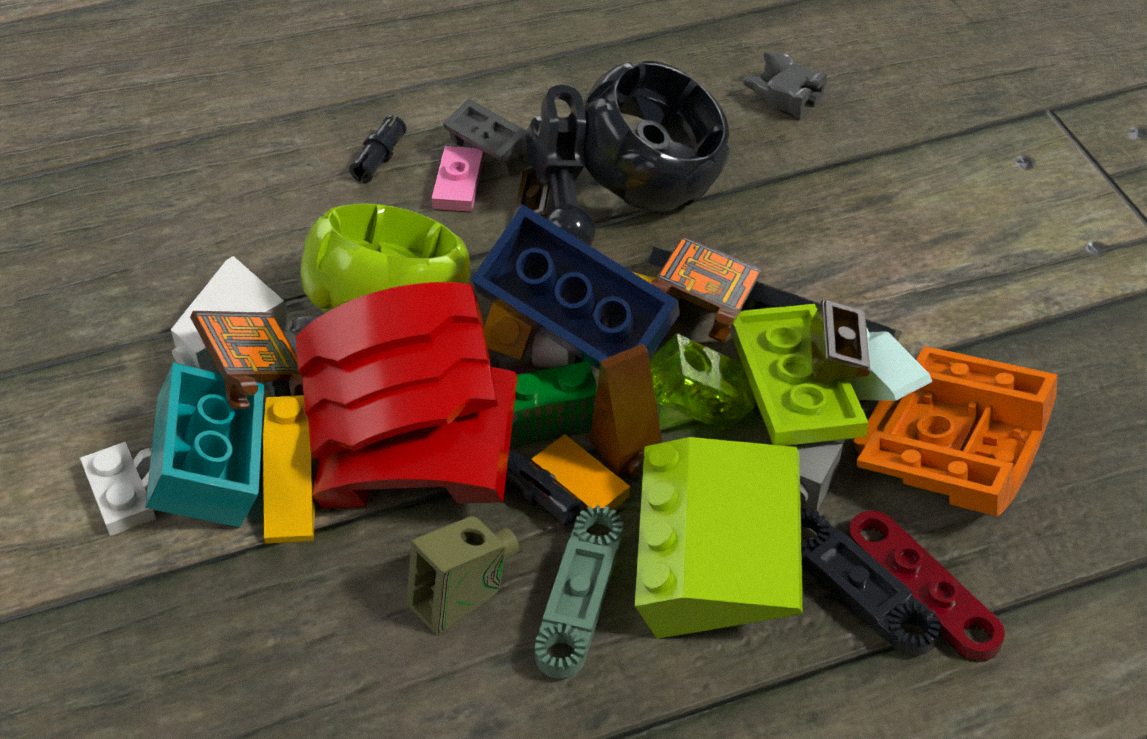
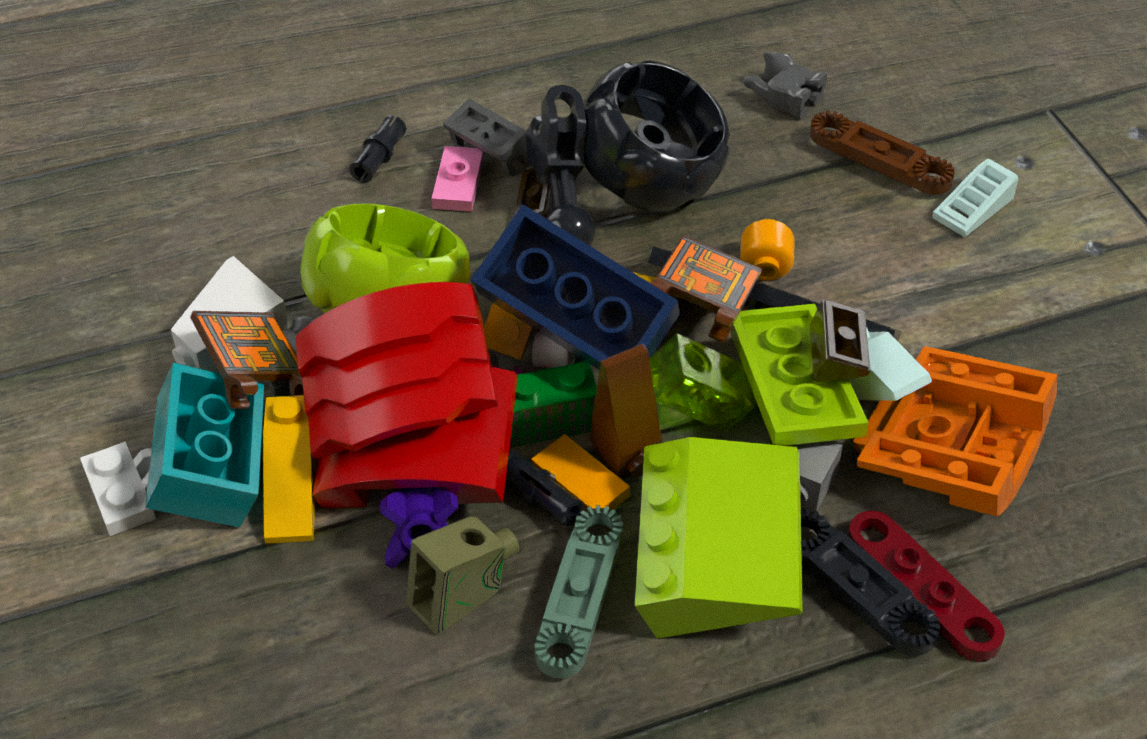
none -> dark purple brick [380,487,458,569]
none -> light orange head [740,219,795,281]
none -> reddish brown plate [810,111,955,194]
none -> light aqua slope [932,159,1018,238]

